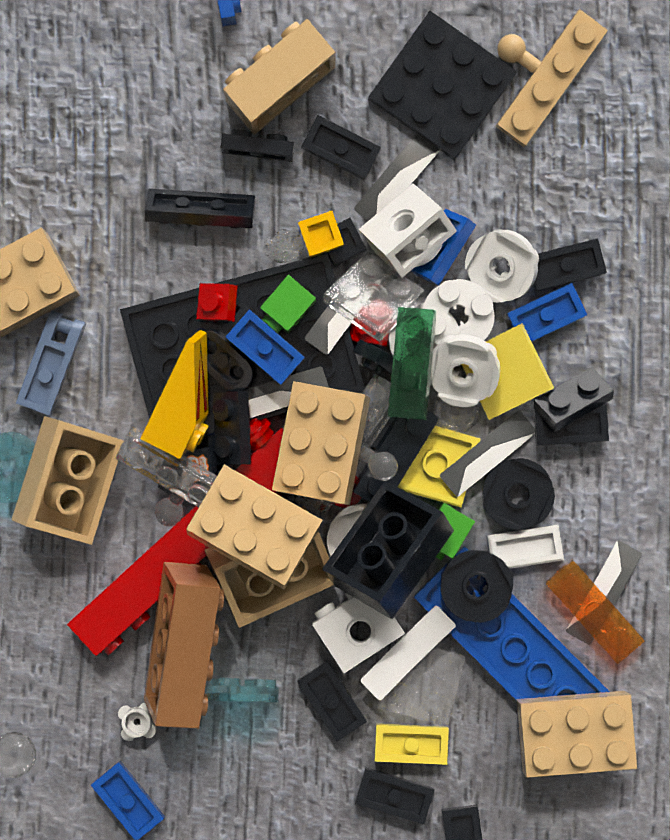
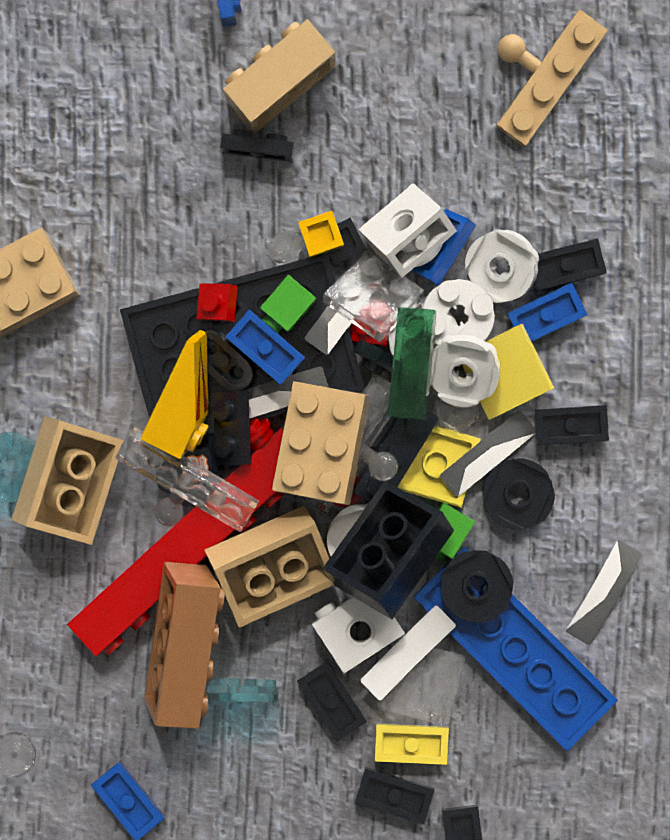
sand blue plate [16,310,86,416] -> none
white plate [118,702,156,741] -> none
black plate [145,188,255,229] -> none
tan brick [186,464,322,590] -> none
black plate [301,115,381,181] -> none
dark grey sticker [354,134,440,221] -> none
black plate [368,11,517,160] -> none
white tile [487,525,564,569] -> none
tan brick [516,691,637,778] -> none
plate [534,367,614,432] -> none
clear orange plate [545,558,645,664] -> none

